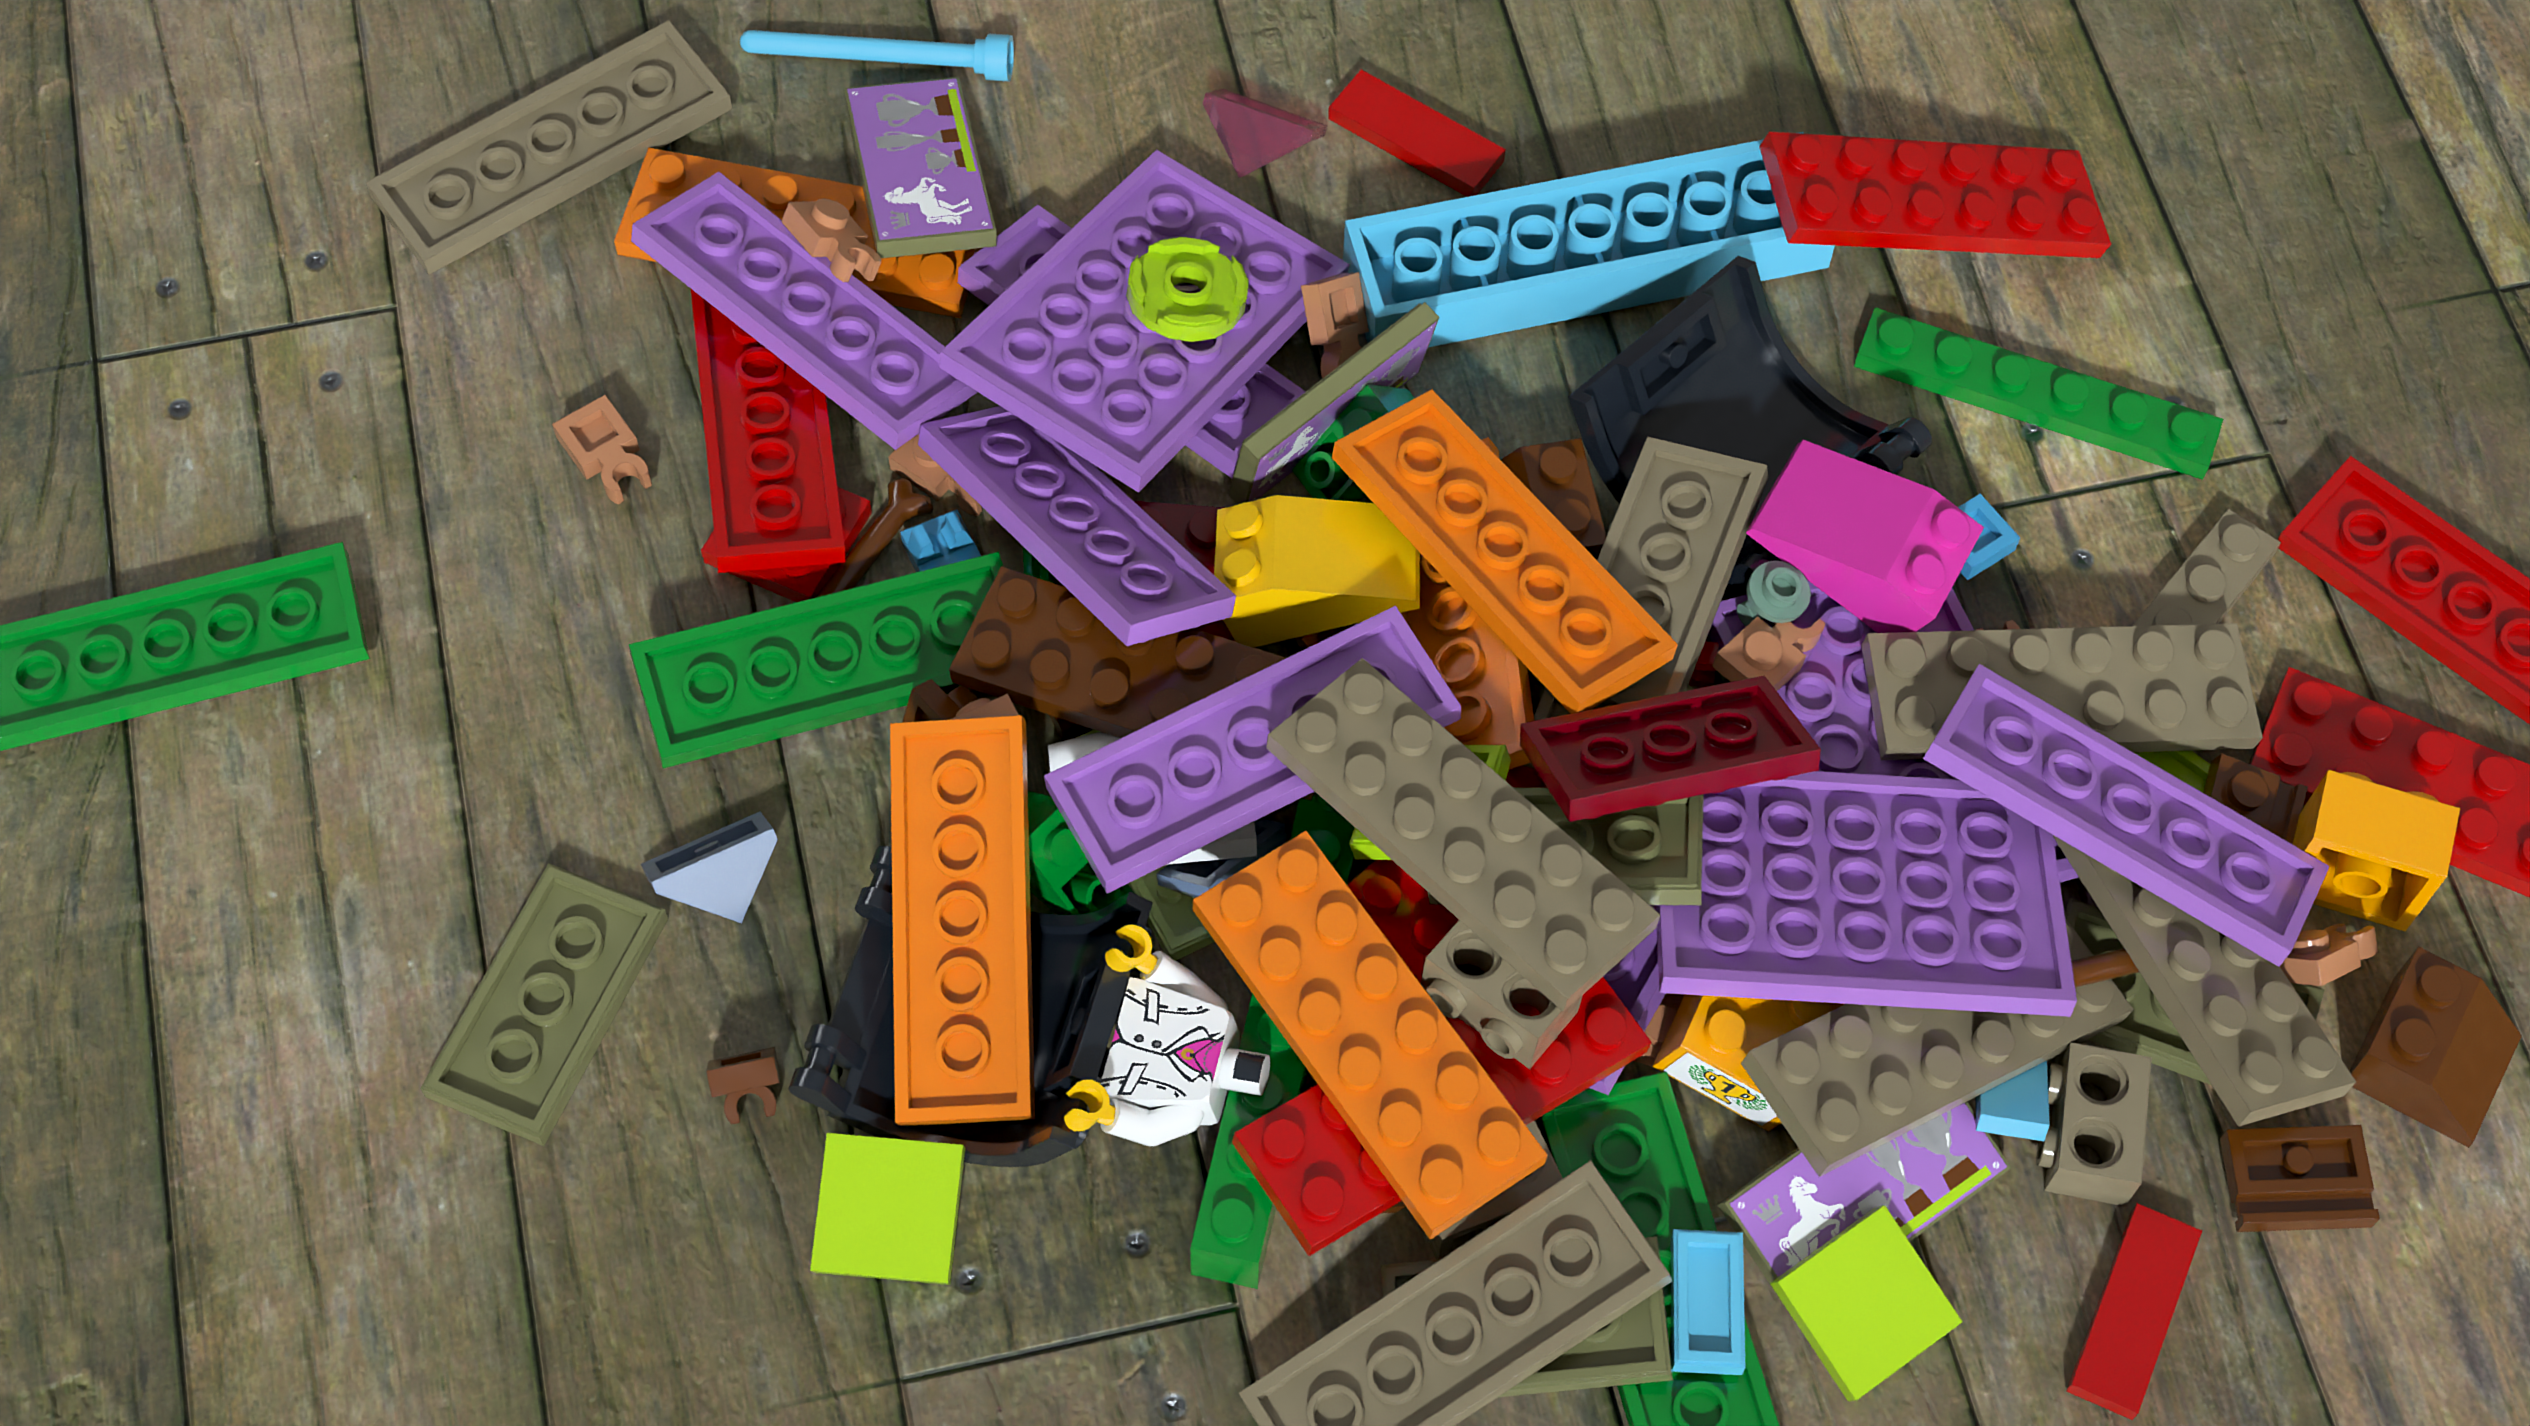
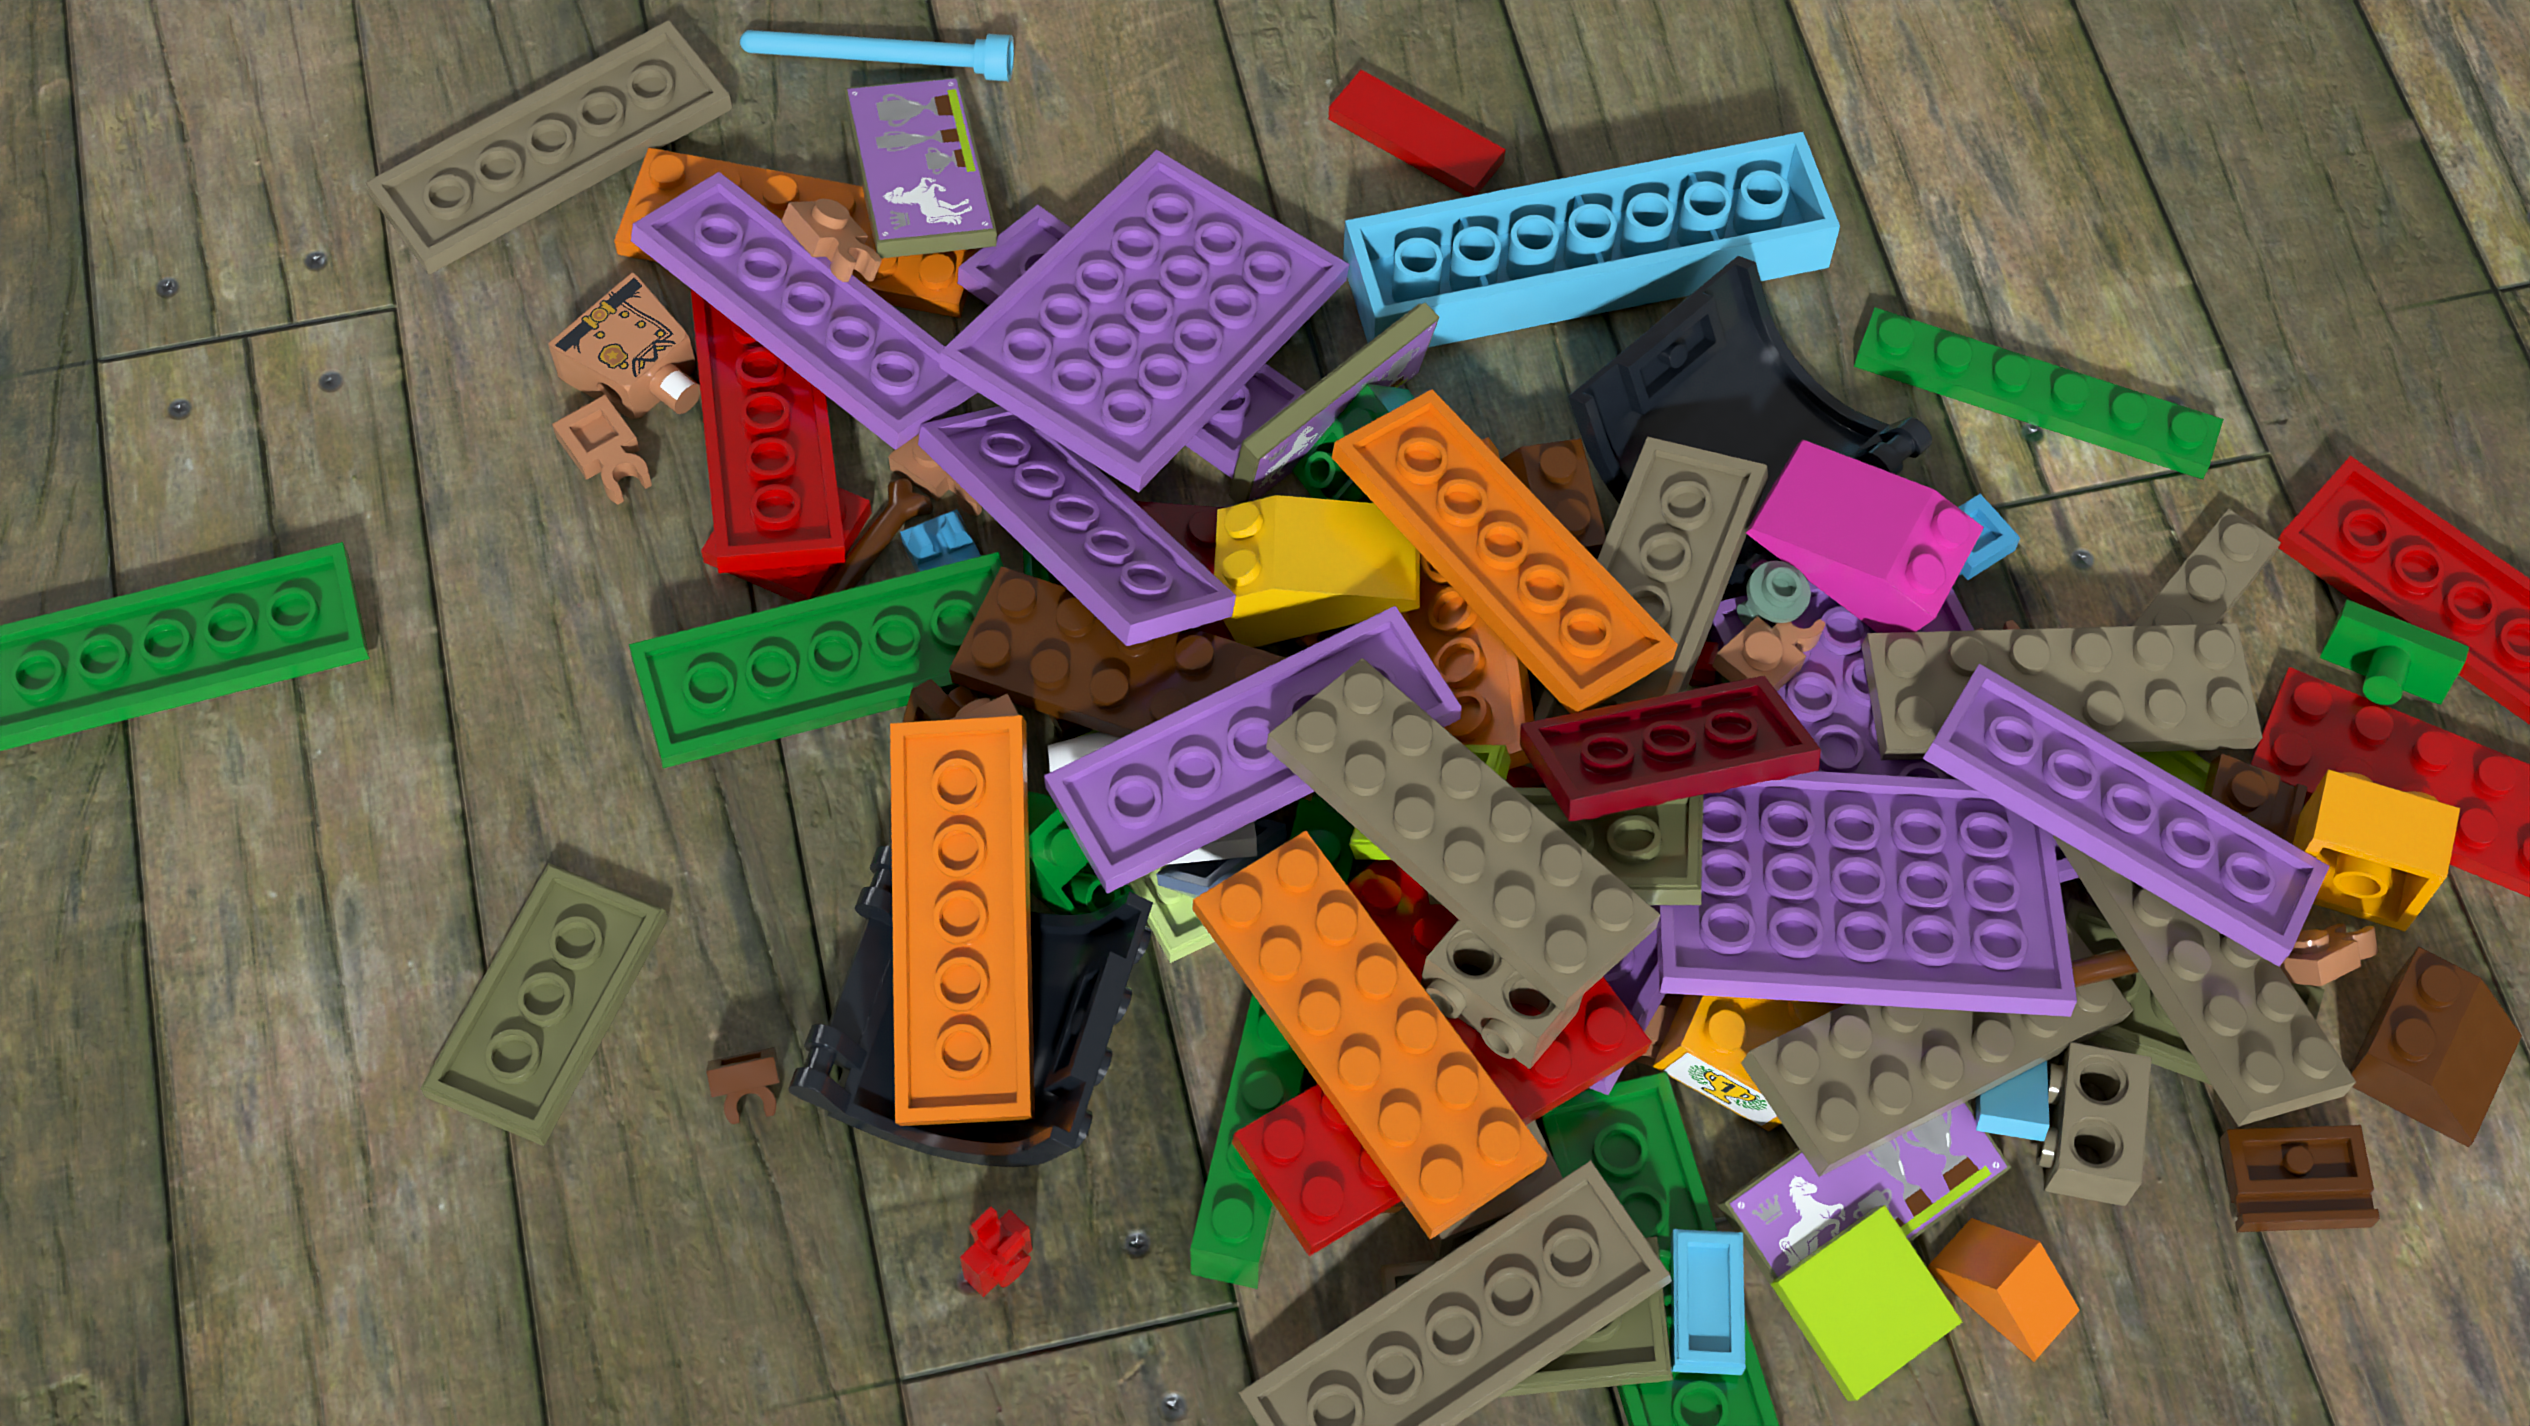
slope [641,811,778,923] -> none
lime tile [810,1133,965,1285] -> none
white torso [1064,924,1270,1147] -> none
lime tile [1126,237,1249,342] -> none
clear pink slope [1203,88,1328,178] -> none
nougat plate [1301,272,1369,378] -> none
red plate [1759,131,2111,258] -> none
red tile [2066,1203,2202,1420] -> none
none -> nougat torso [548,272,701,419]
none -> red plate [960,1206,1033,1297]
none -> orange slope [1927,1218,2080,1362]
none -> green tile [2319,599,2469,705]

